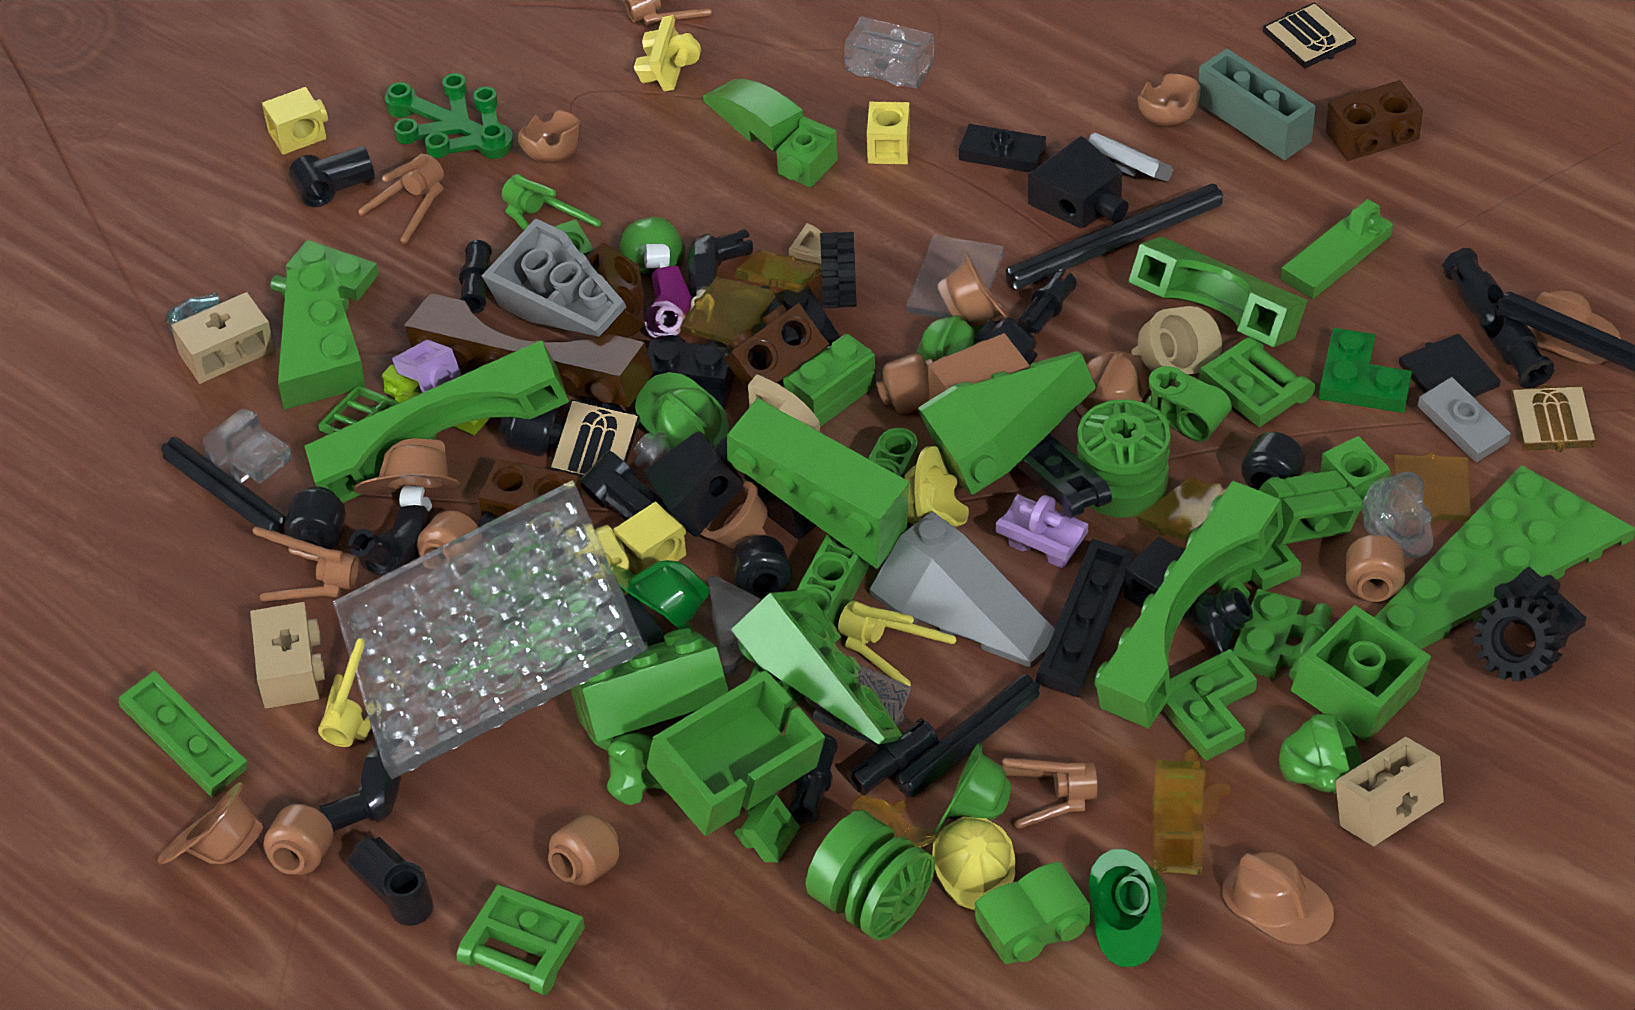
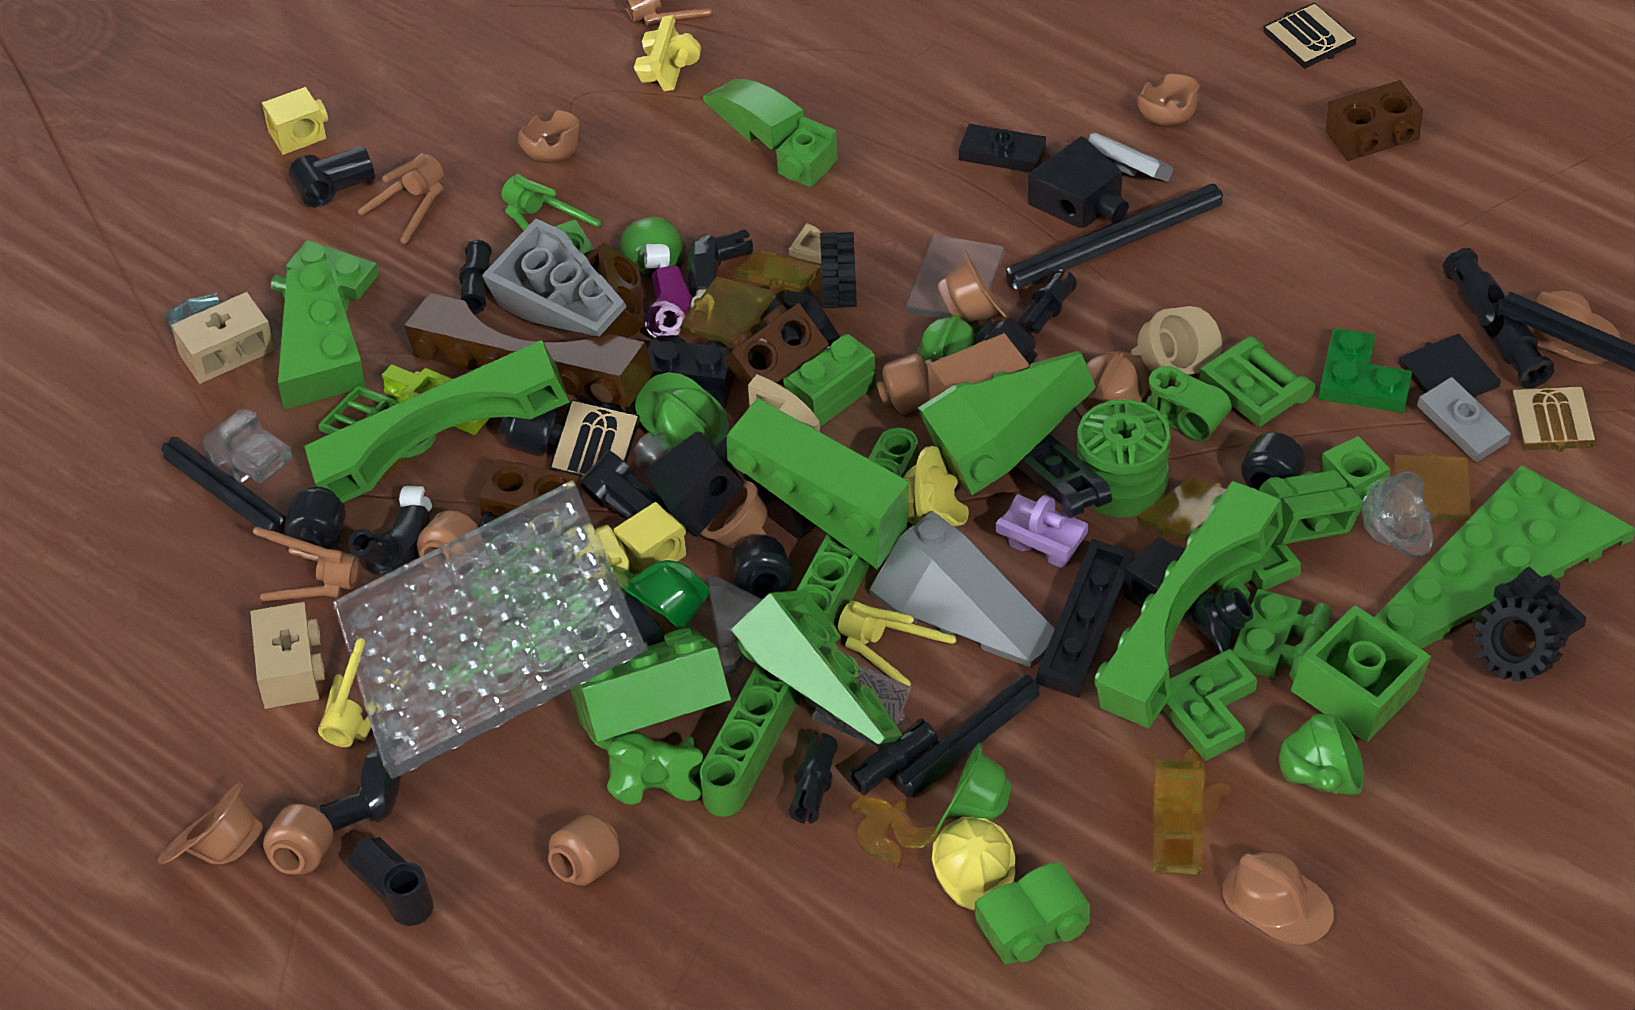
bright green hinge [118,670,247,798] -> none
nougat piece [354,438,460,495] -> none
green plant [385,73,514,159] -> none
lavender bracket [392,340,462,393] -> none
bright green plate [456,884,585,996] -> none
bright green piece [646,669,825,836] -> none
bright green tile [734,794,800,862] -> none
bright green wheel [806,810,935,941] -> none
clear brick [844,16,935,89] -> none
light yellow brick [867,102,910,164] -> none
nougat plant [1000,758,1097,829] -> none
green piece [1088,849,1167,967] -> none
bright green arch [1128,236,1308,347] -> none
sand green brick [1198,48,1315,161] -> none
bright green hinge [1280,199,1393,300] -> none
tan brick [1335,737,1444,846] -> none
nougat head [1346,535,1405,602] -> none

